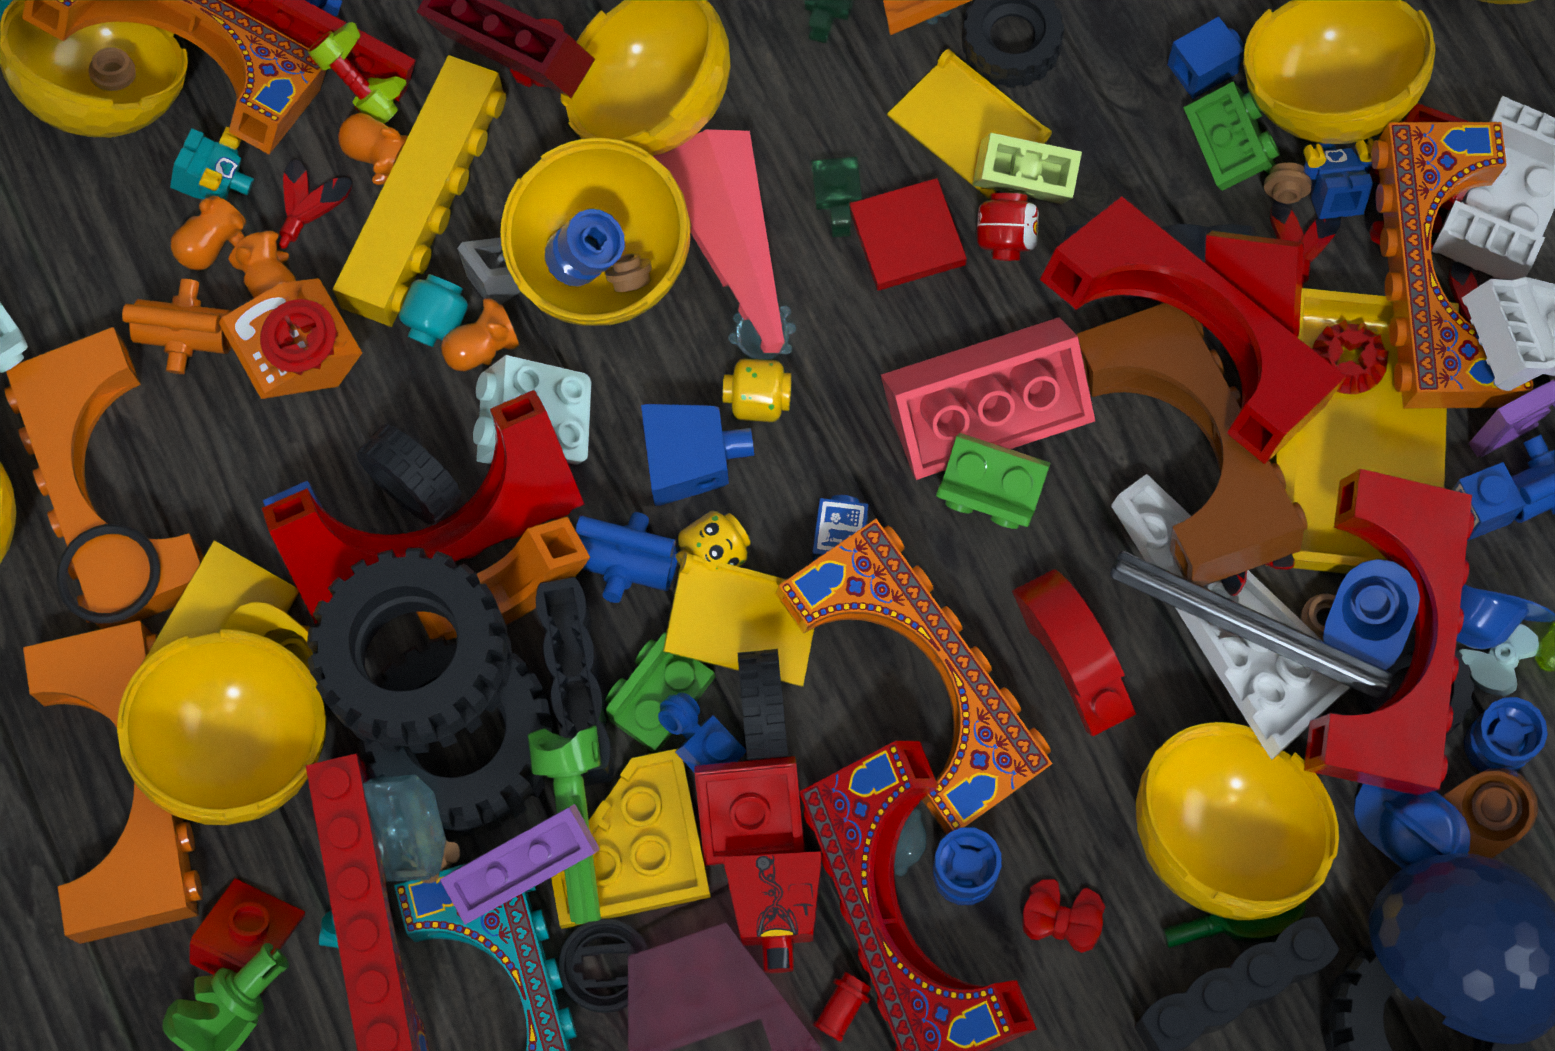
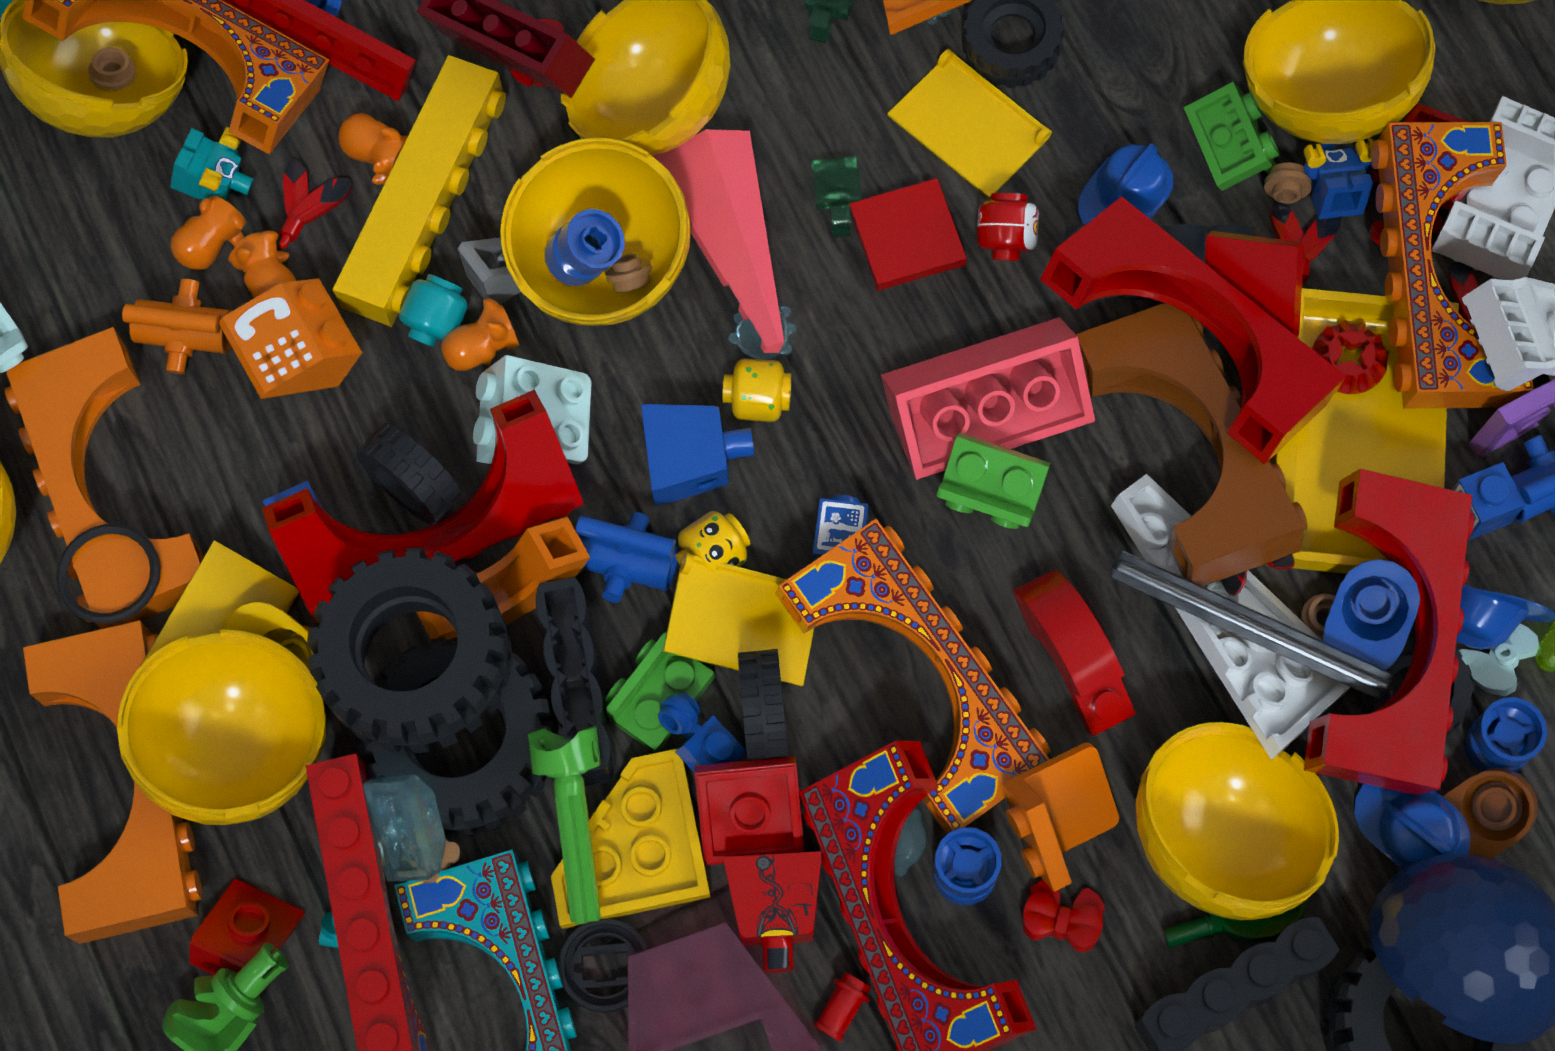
red gear [260,299,339,376] -> none
lime piece [308,22,407,124] -> none
medium lavender plate [440,804,600,924] -> none
yellowish green brick [973,133,1082,204] -> none
blue brick [1167,17,1244,99] -> none
none -> orange bracket [1002,743,1119,892]
none -> blue piece [1078,143,1173,224]

